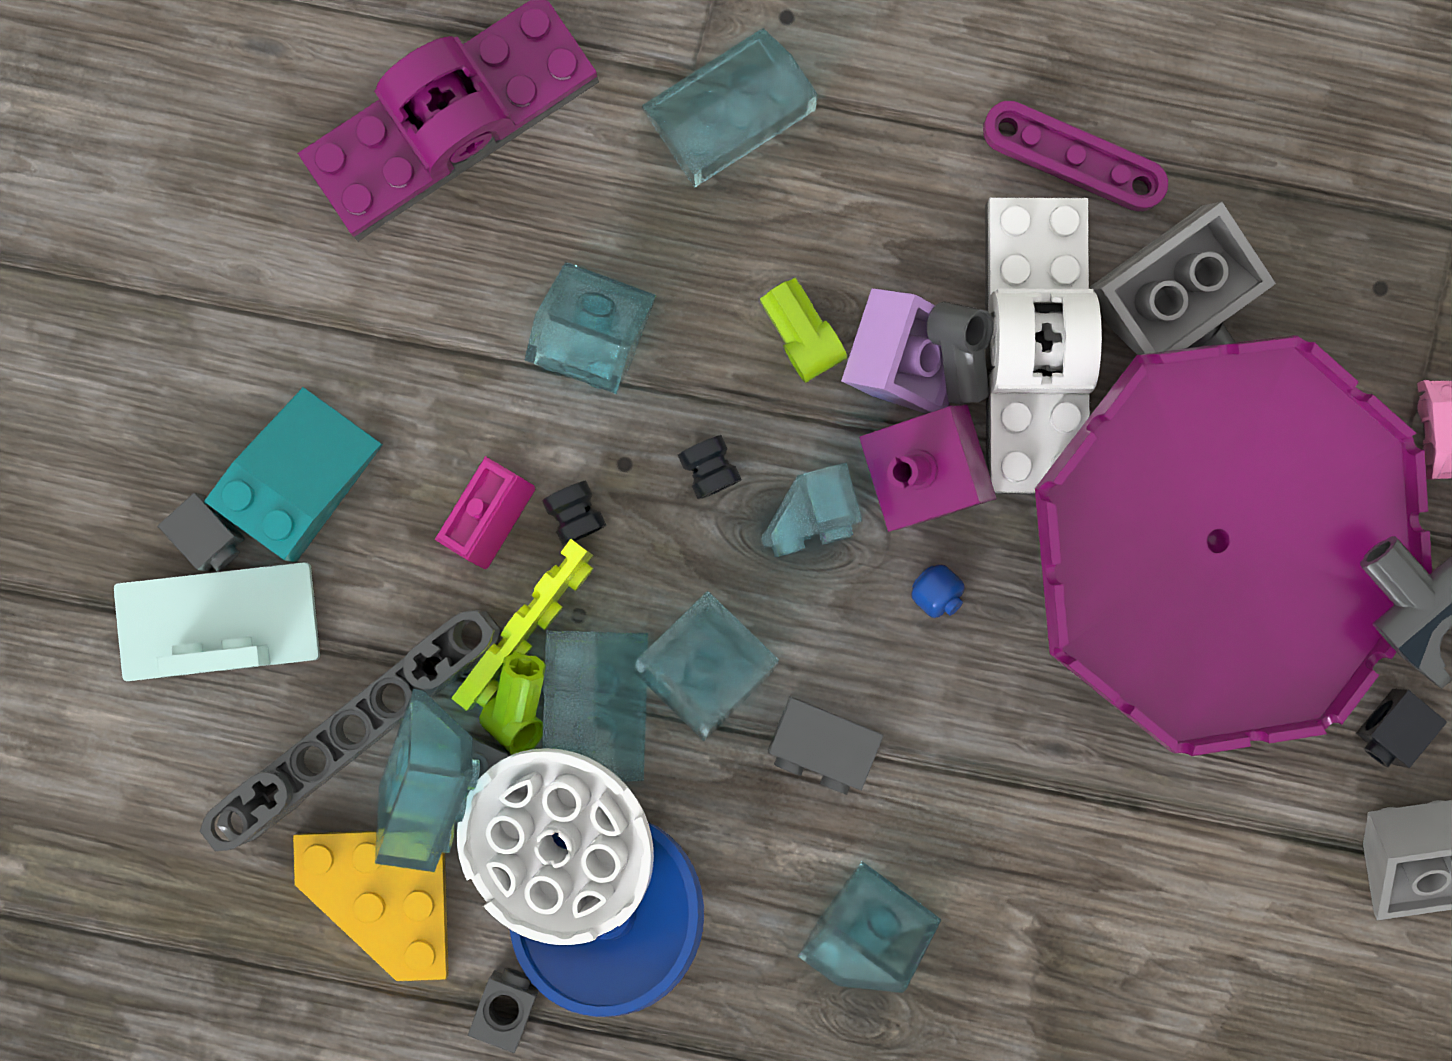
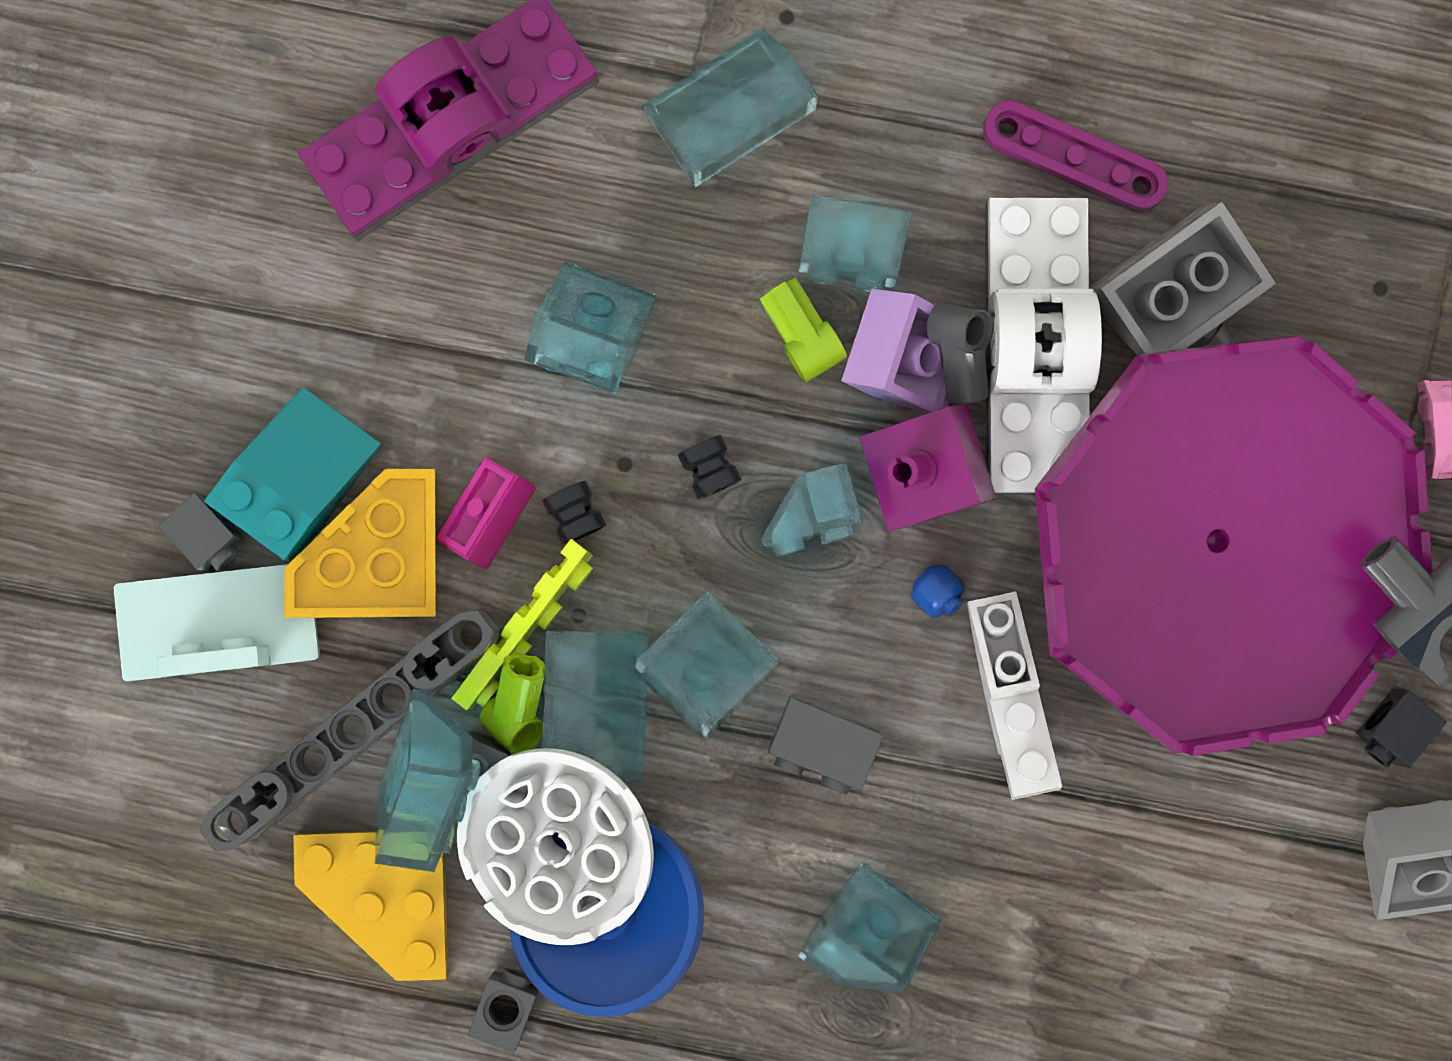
none -> yellow plate [284,469,436,618]
none -> clear light blue slope [798,195,911,292]
none -> white slope [967,592,1062,800]

